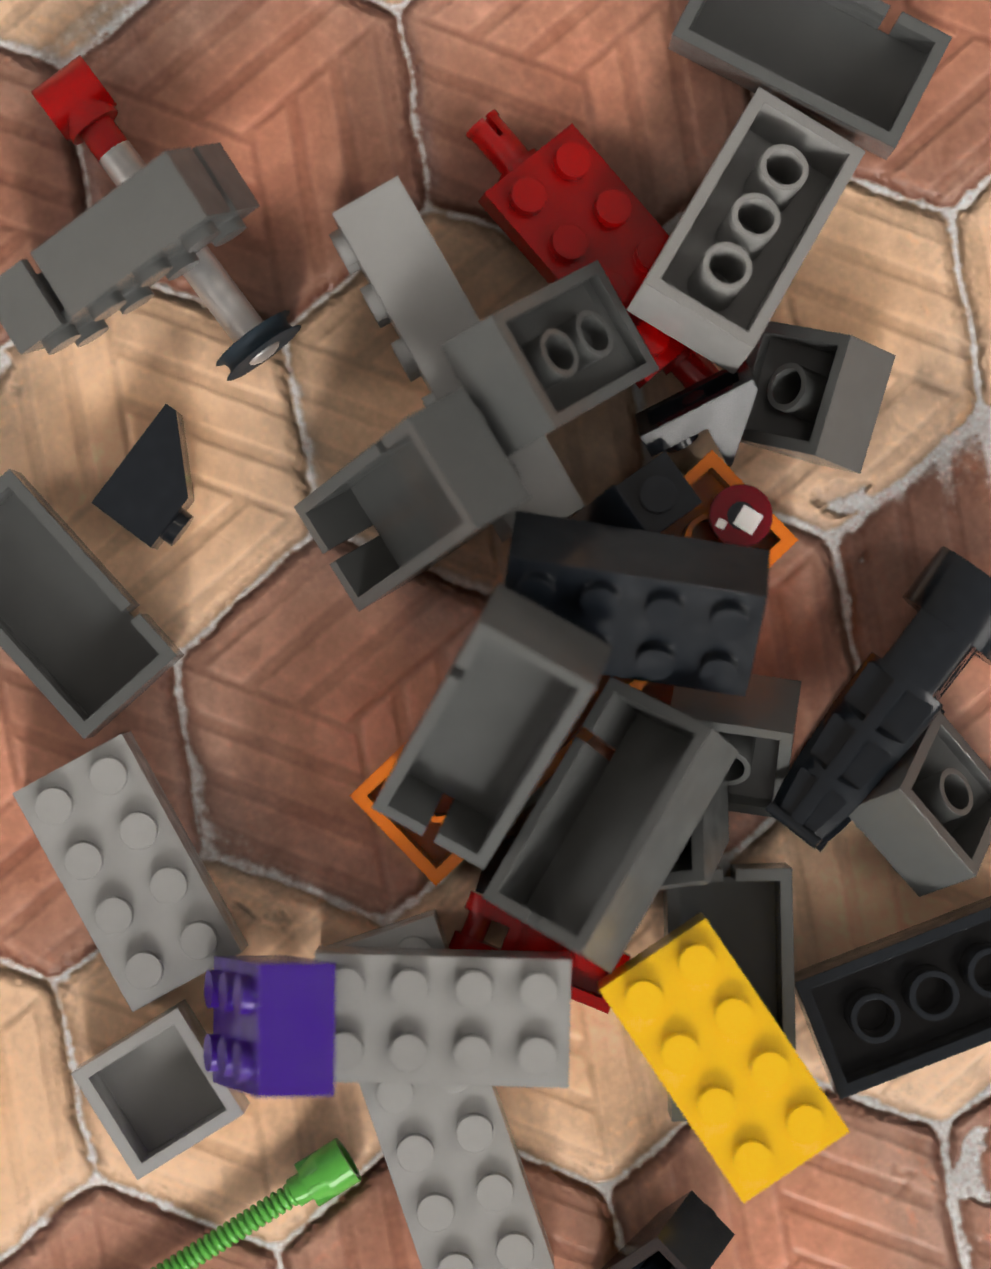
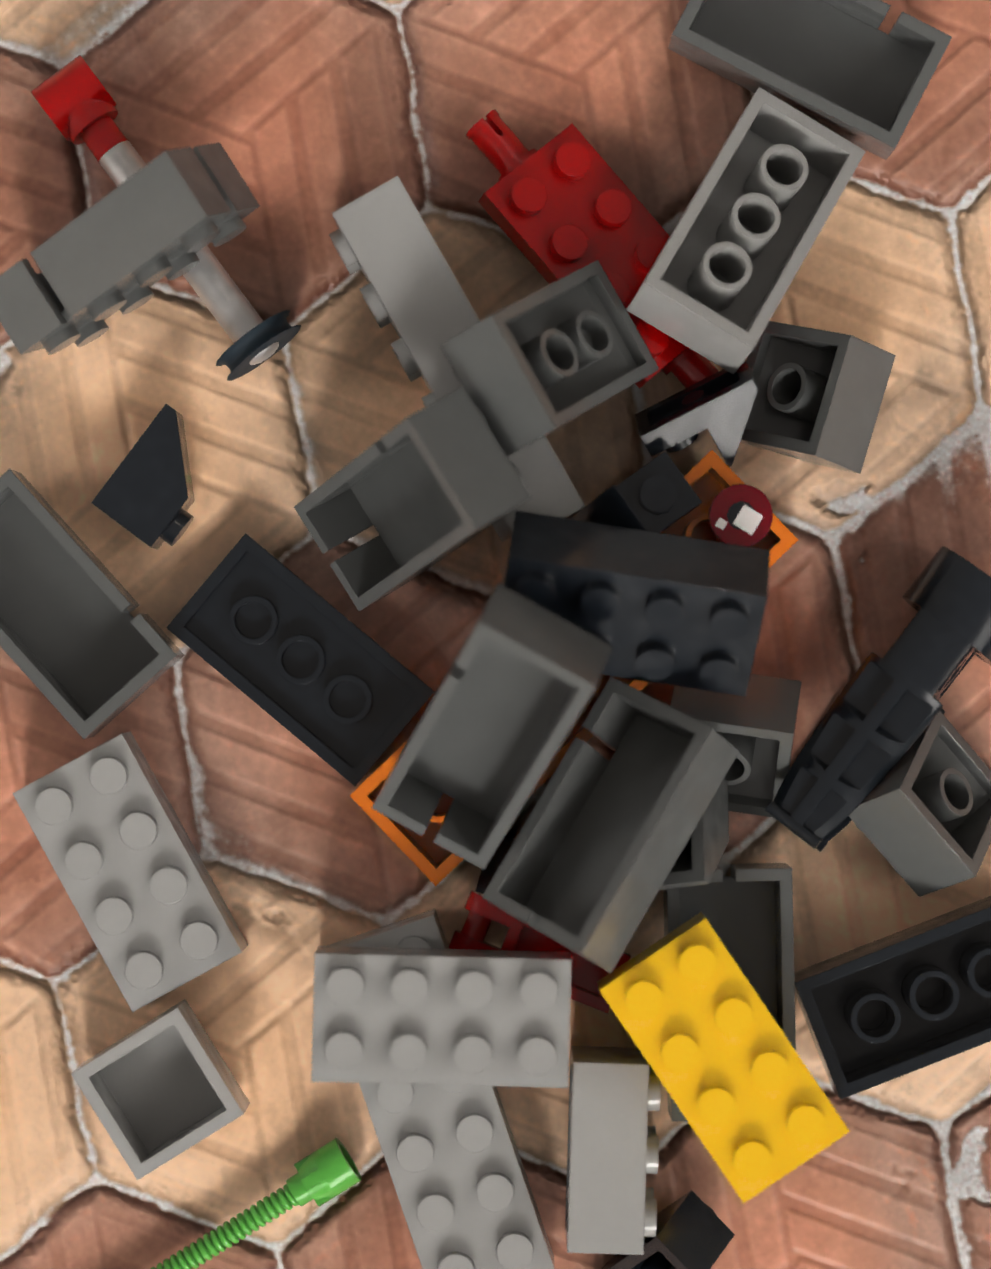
dark purple brick [203,955,336,1097] -> none
none -> black plate [166,533,435,786]
none -> light grey brick [565,1046,661,1255]

